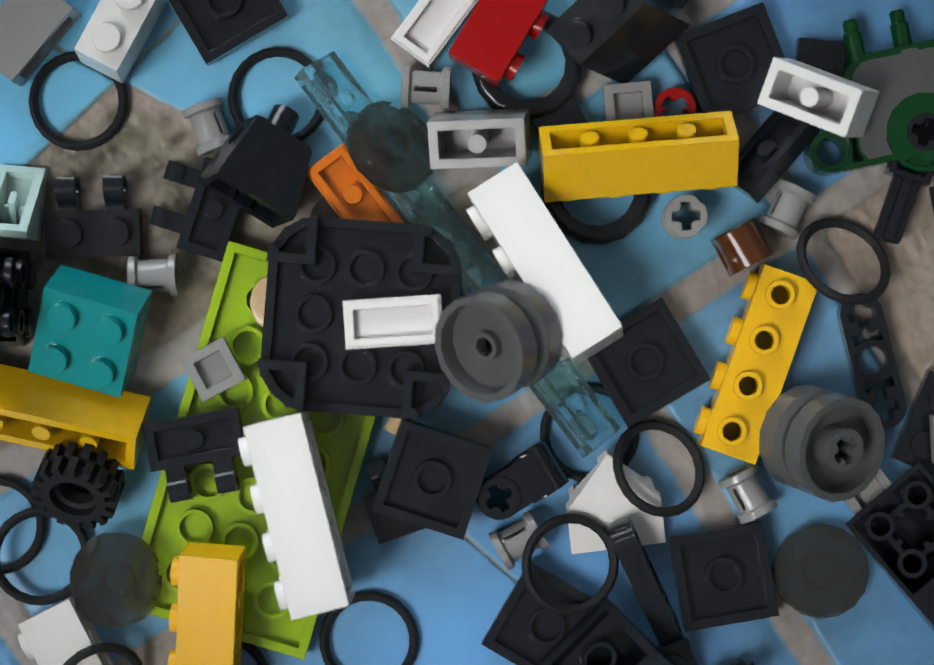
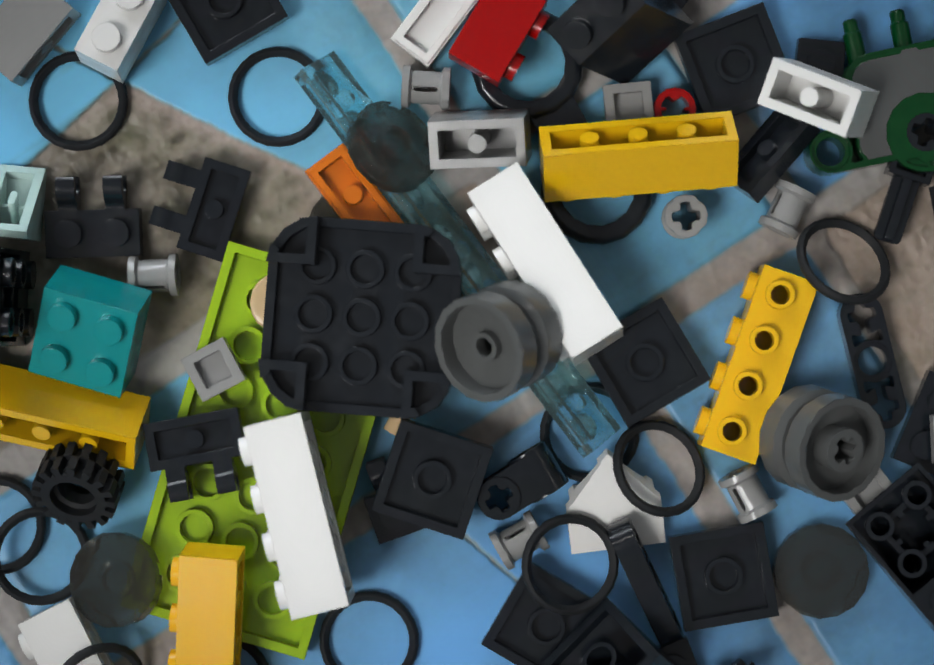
light grey bush [182,97,230,157] -> none
black torso [198,104,312,228] -> none
white tile [343,294,442,350] -> none
reddish brown leg [710,218,773,277] -> none

